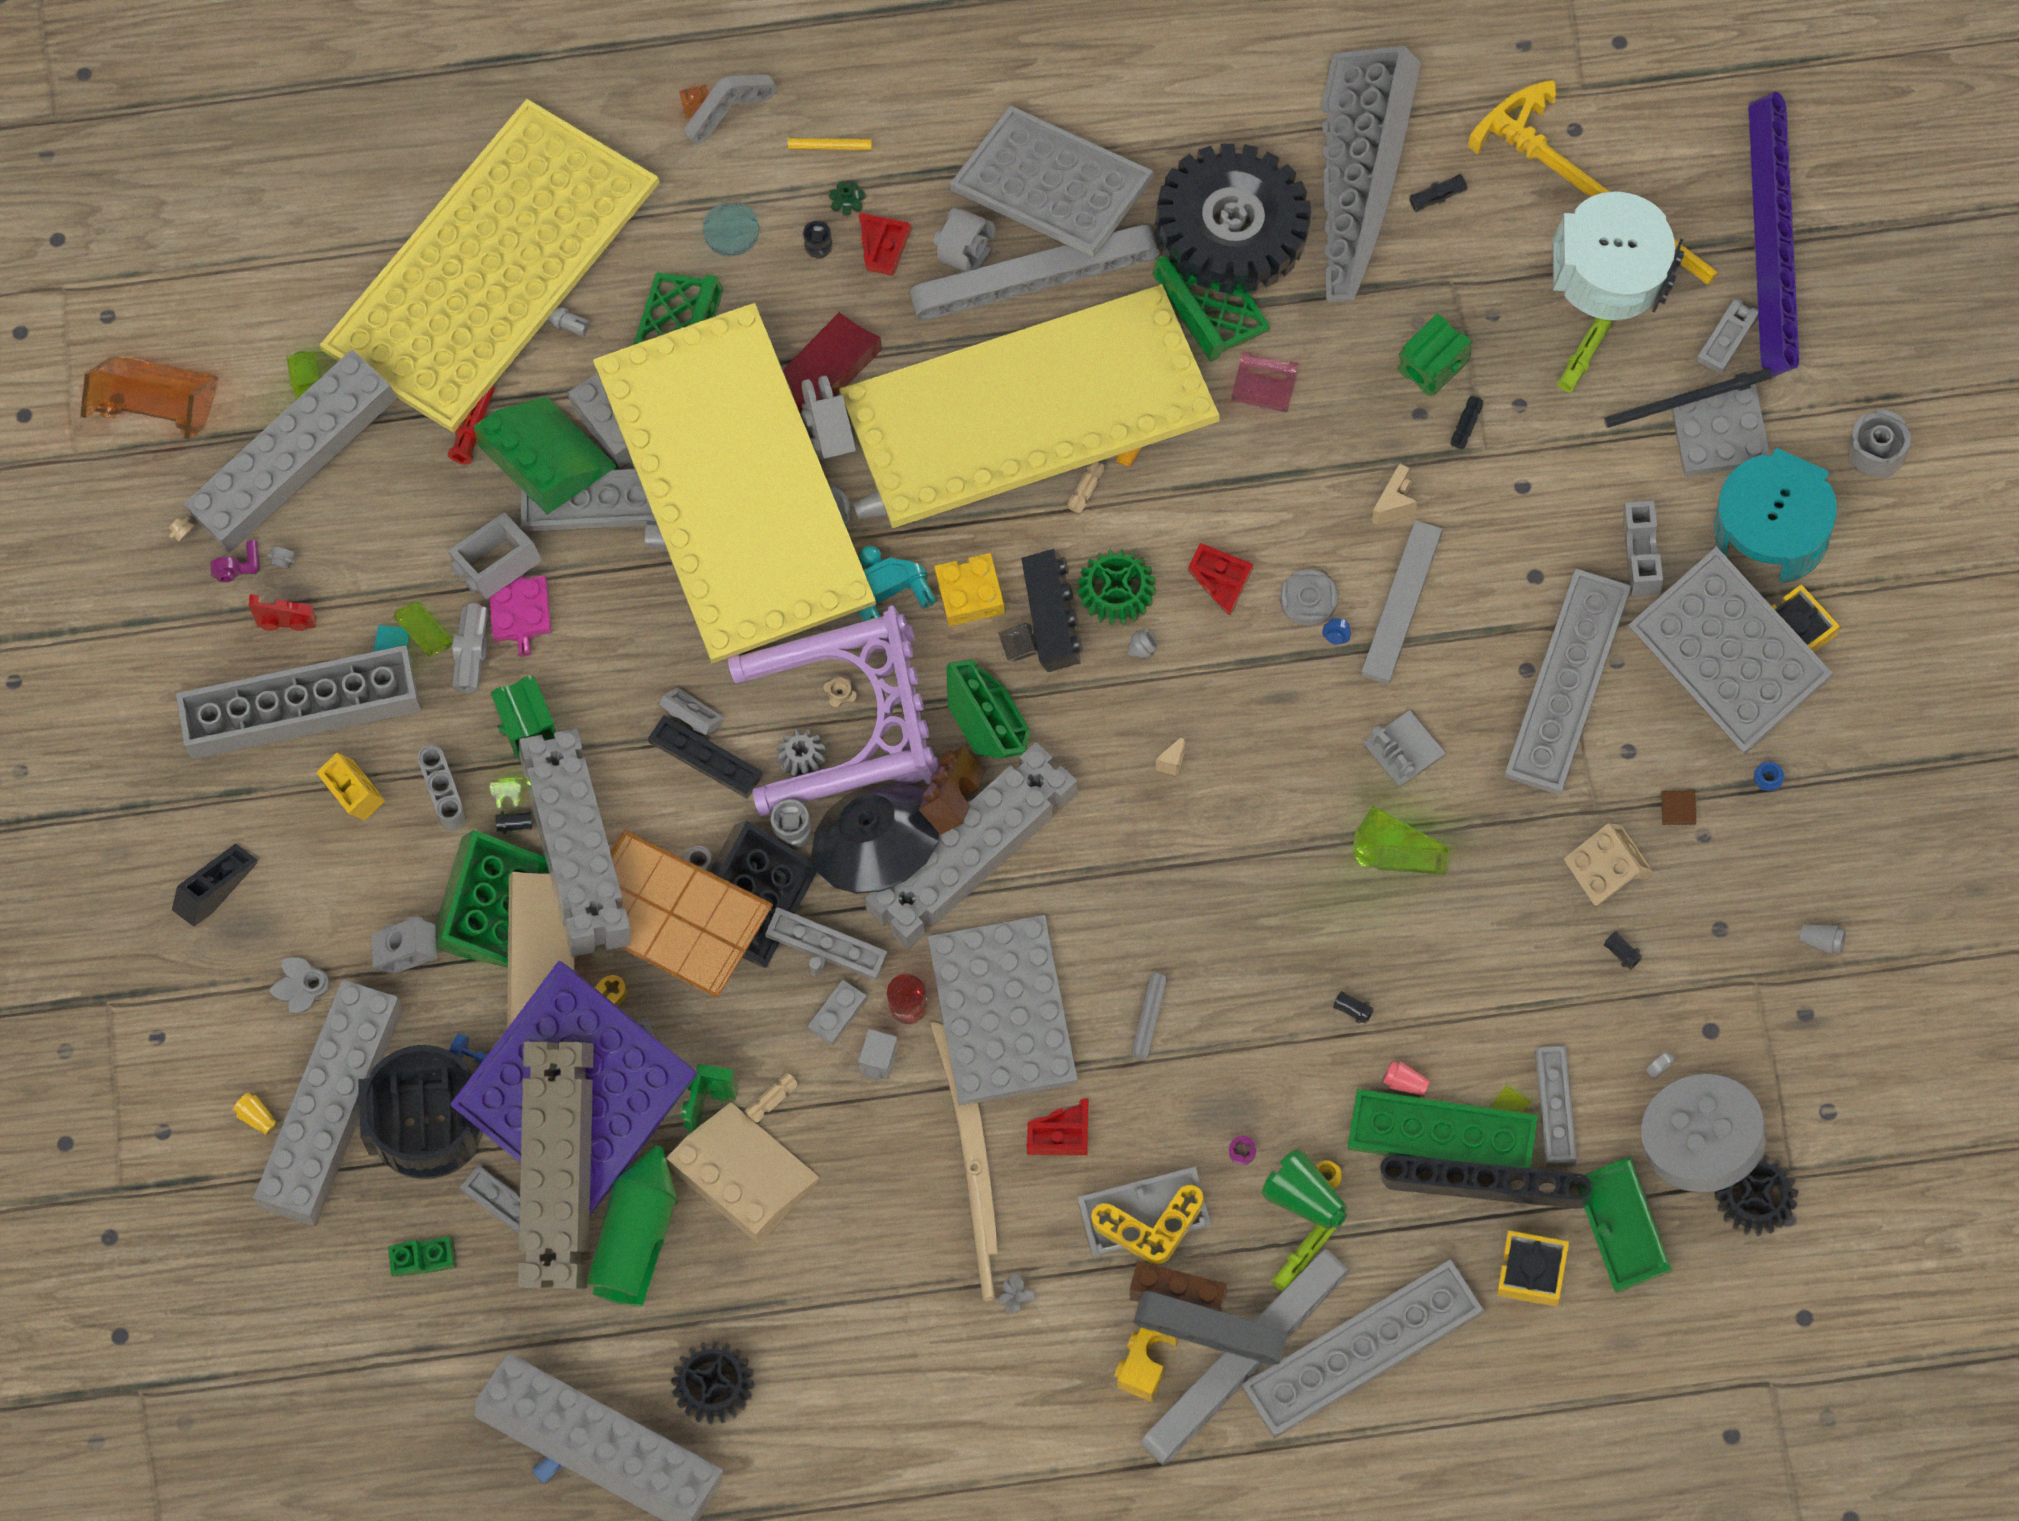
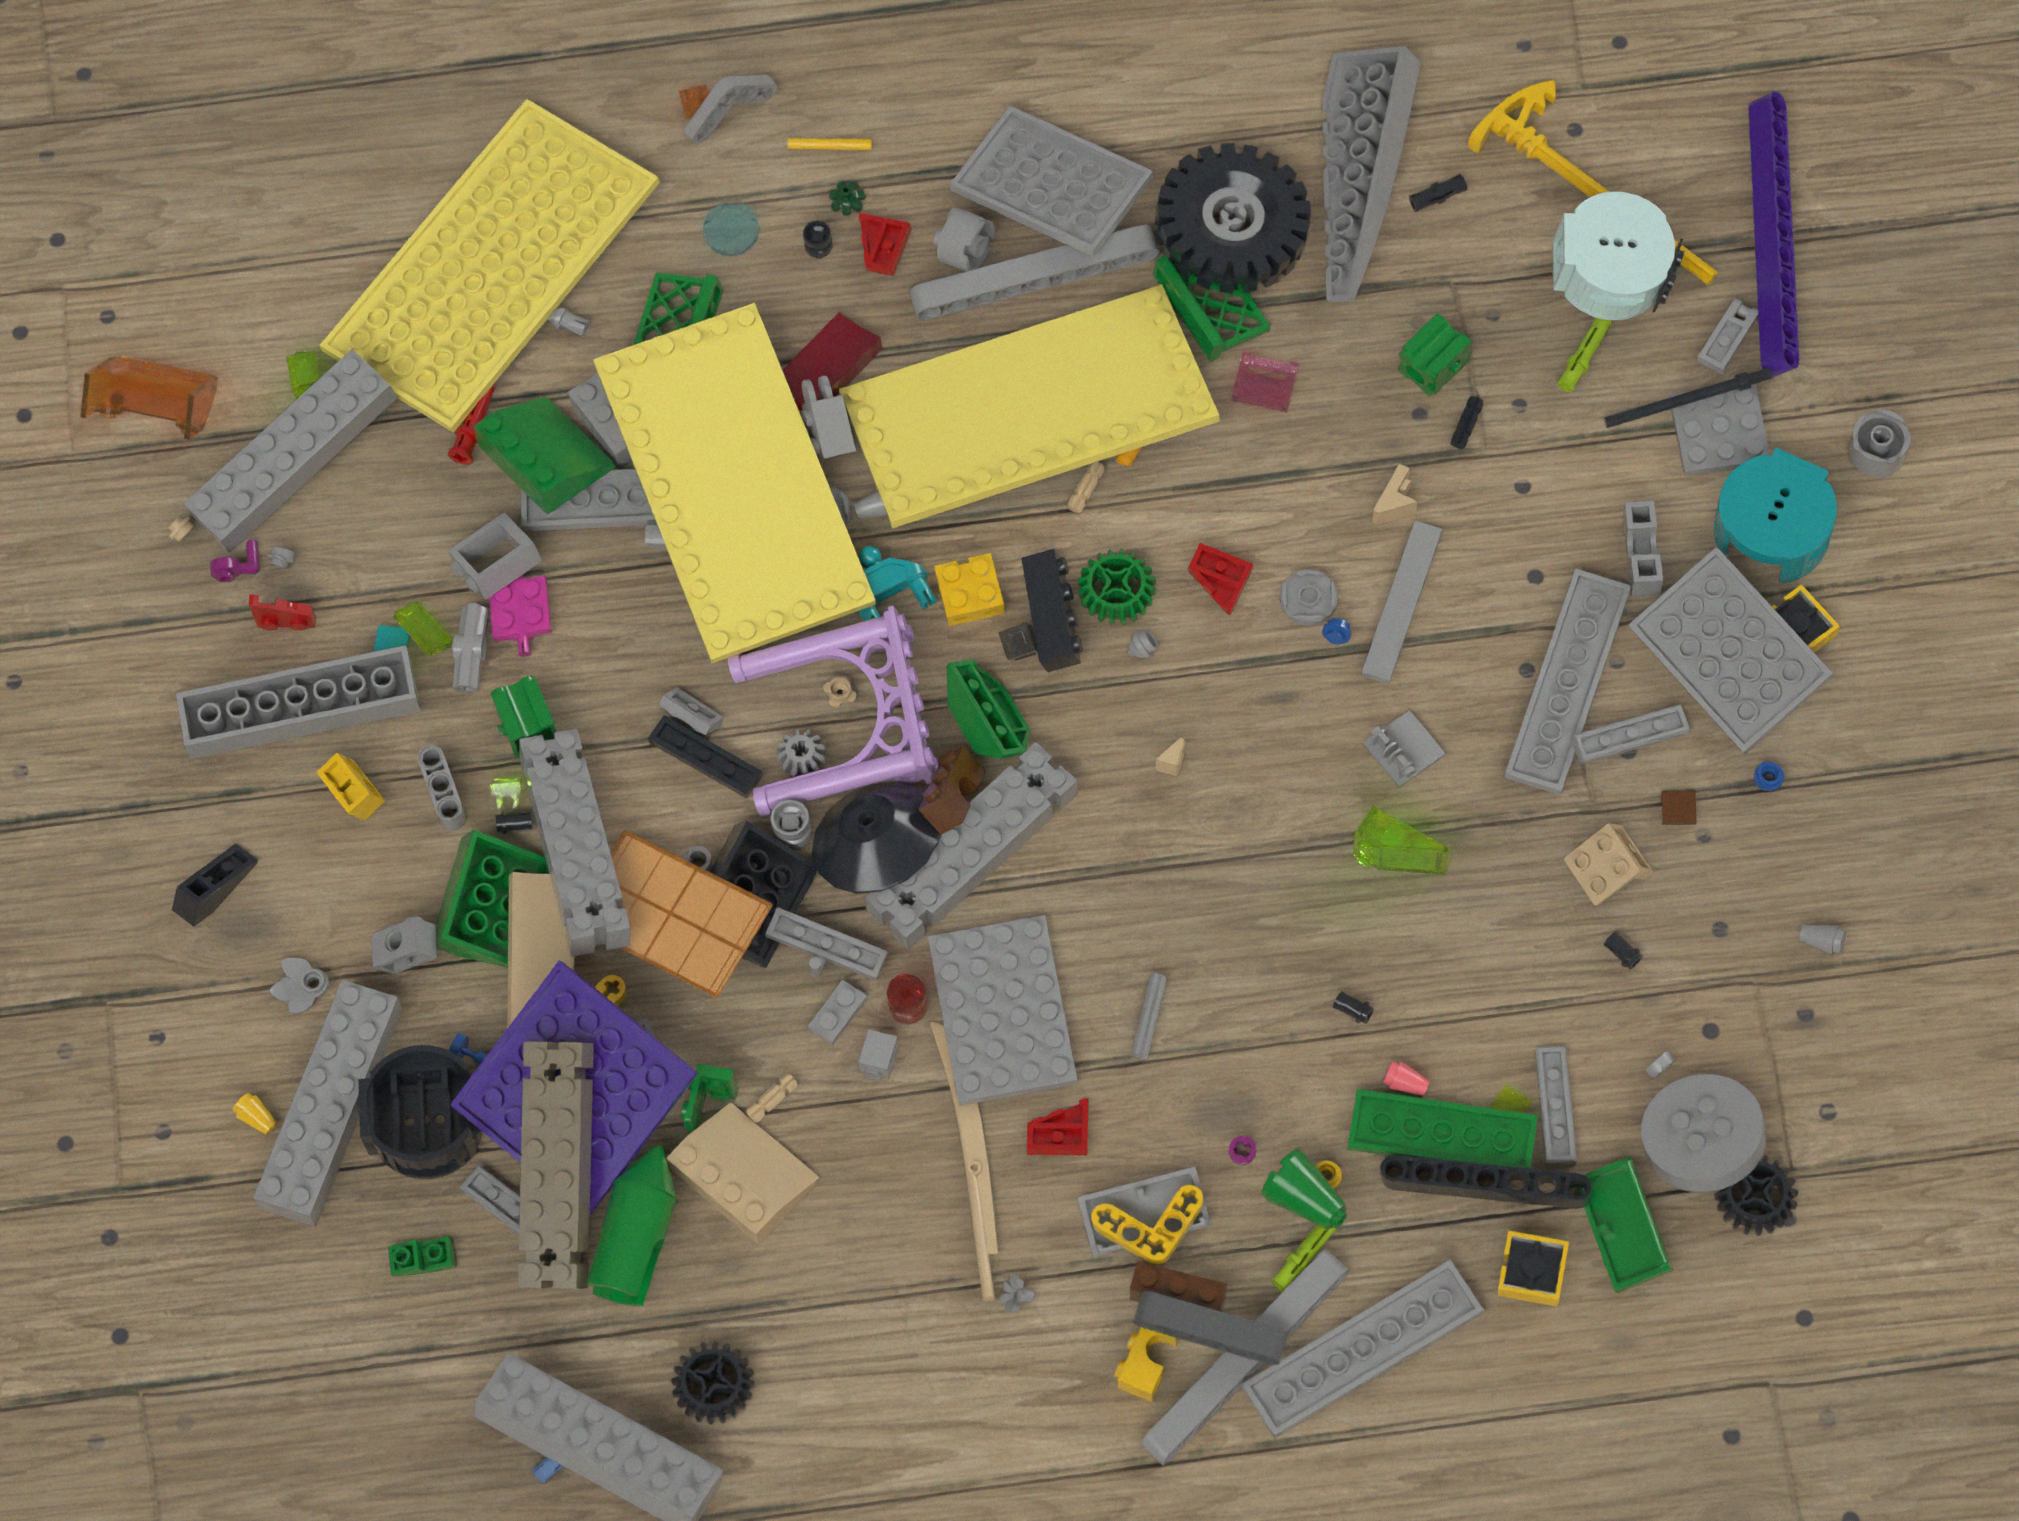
none -> light grey tile [1570,704,1691,765]

